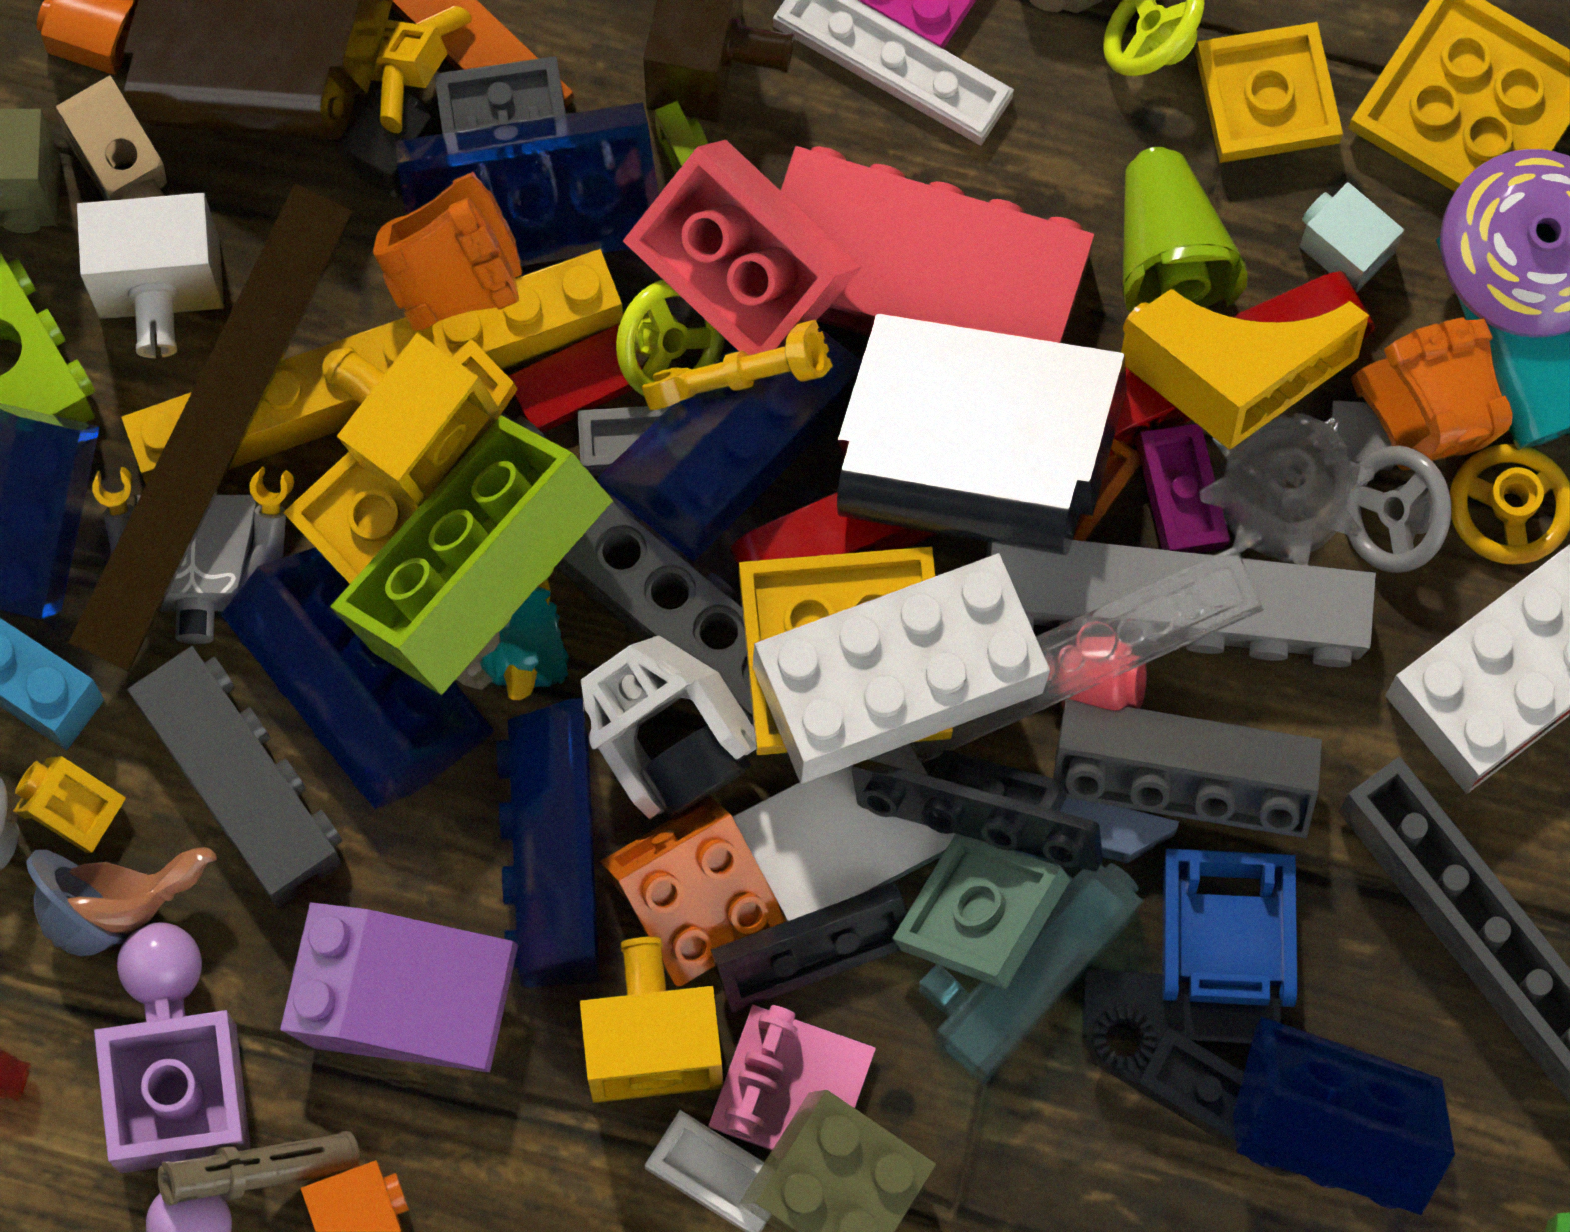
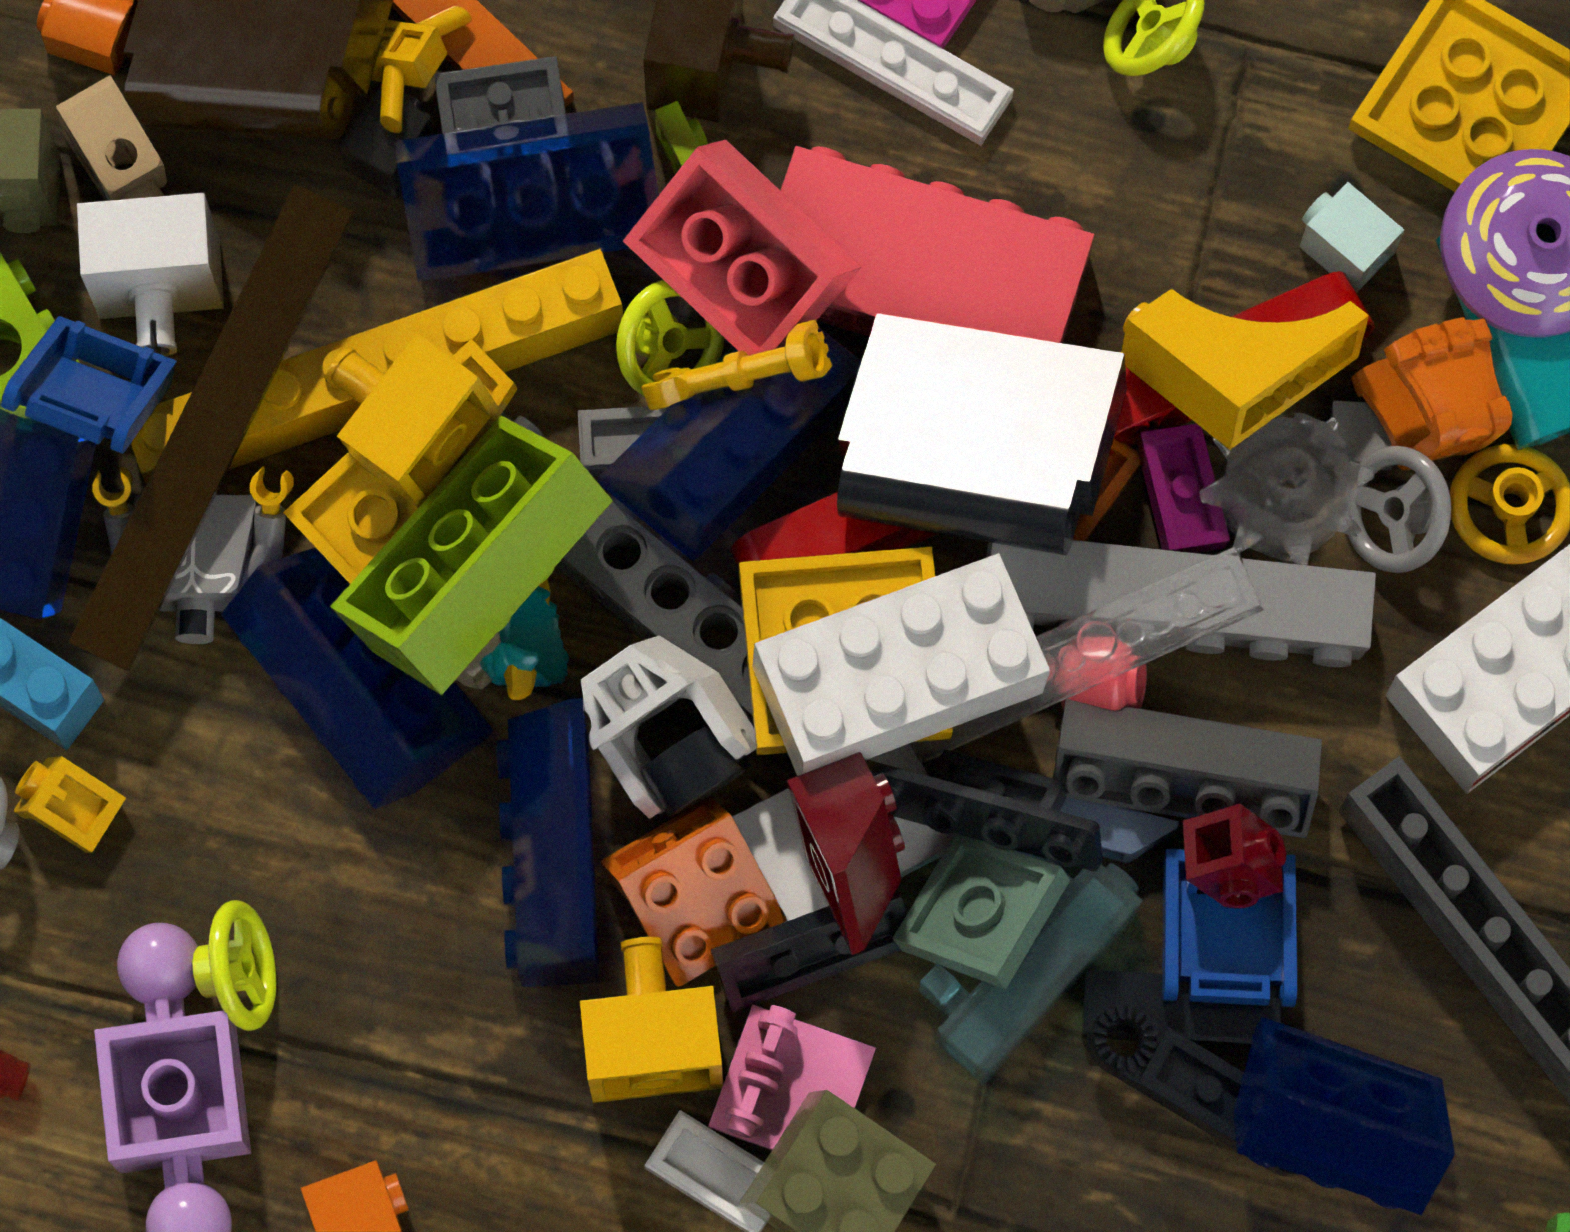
piece [26,847,217,956] -> none
dark grey brick [127,646,343,909] -> none
dark tan pin [158,1131,360,1206] -> none
medium lavender slope [280,902,518,1073] -> none
orange piece [373,172,522,330] -> none
red tile [508,324,642,433] -> none
lime cone [1122,147,1248,313] -> none
yellow plate [1195,22,1343,163] -> none
none -> blue container [1,316,177,454]
none -> neon yellow piece [192,900,277,1031]
none -> dark red slope [787,752,905,955]
none -> dark red brick [1183,804,1286,908]

